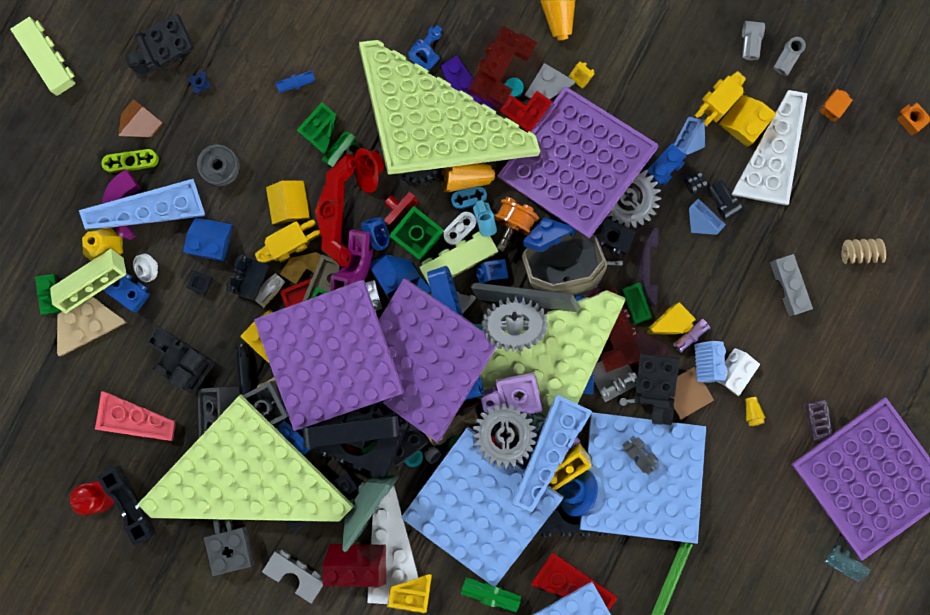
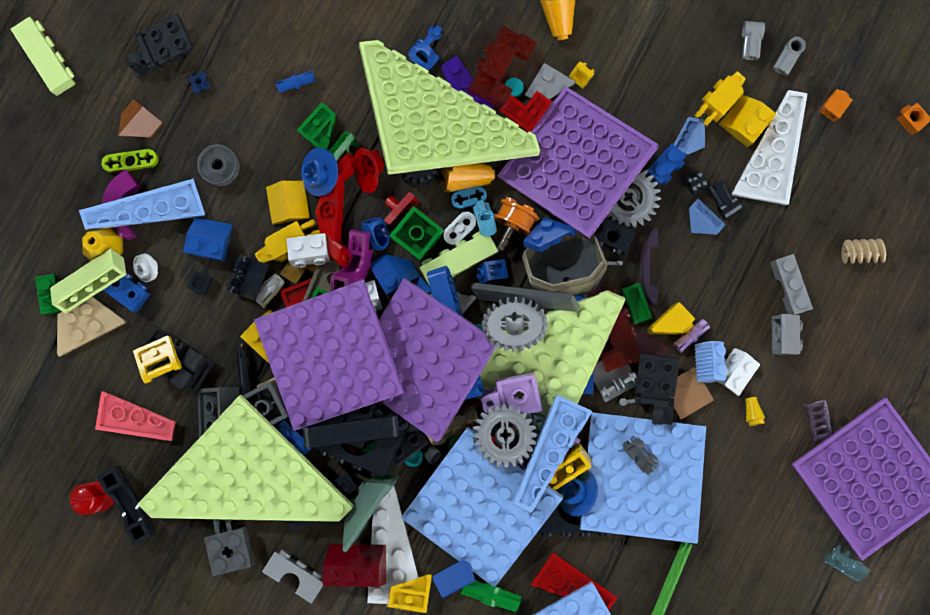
none -> yellow plate [133,336,182,384]
none -> white bracket [287,233,330,268]
none -> blue piece [301,148,338,196]
none -> blue slope [432,560,475,598]
none -> light grey slope [772,314,803,355]

